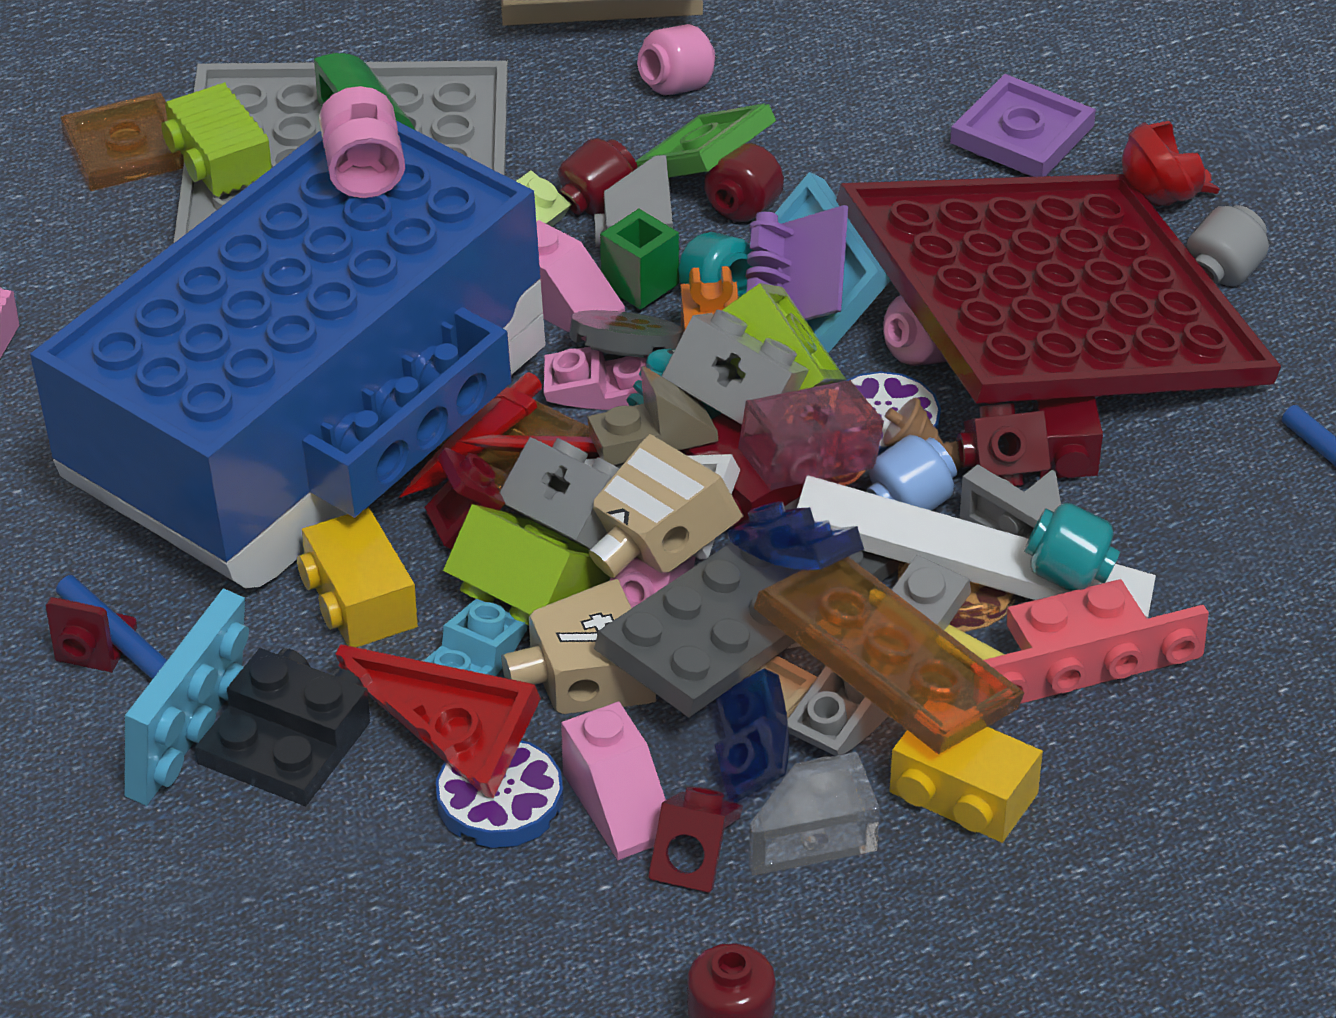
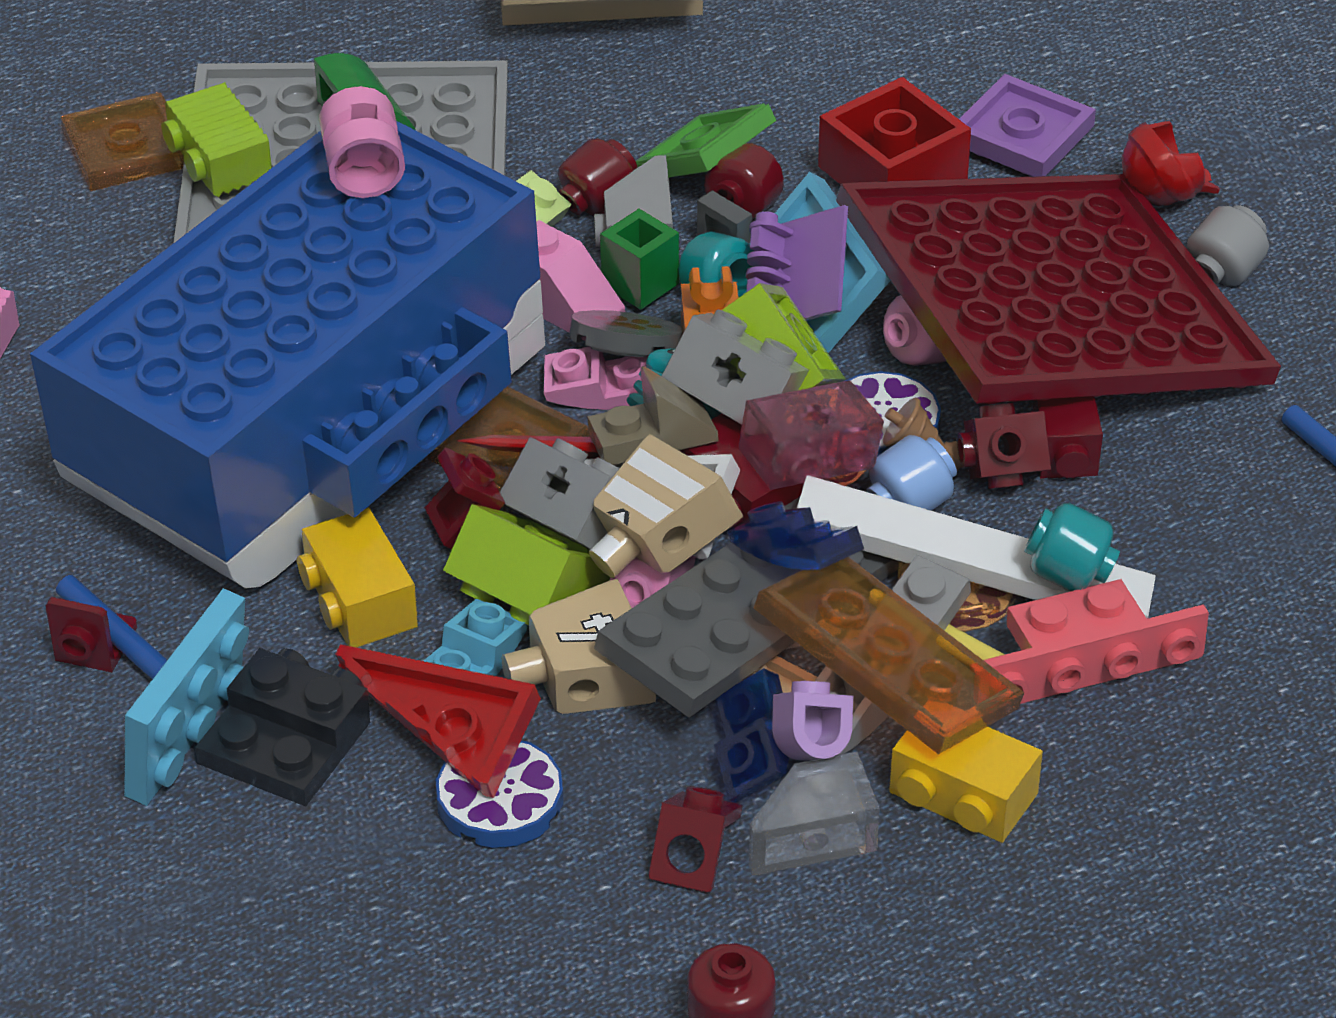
red bar [399,372,542,498] -> none
bright pink slope [561,701,676,860] -> none
bright pink head [637,24,715,95] -> none
light grey slope [959,464,1061,539] -> none
none -> dark grey tile [697,191,752,243]
none -> lavender plate [772,681,853,761]
none -> red brick [818,77,971,185]

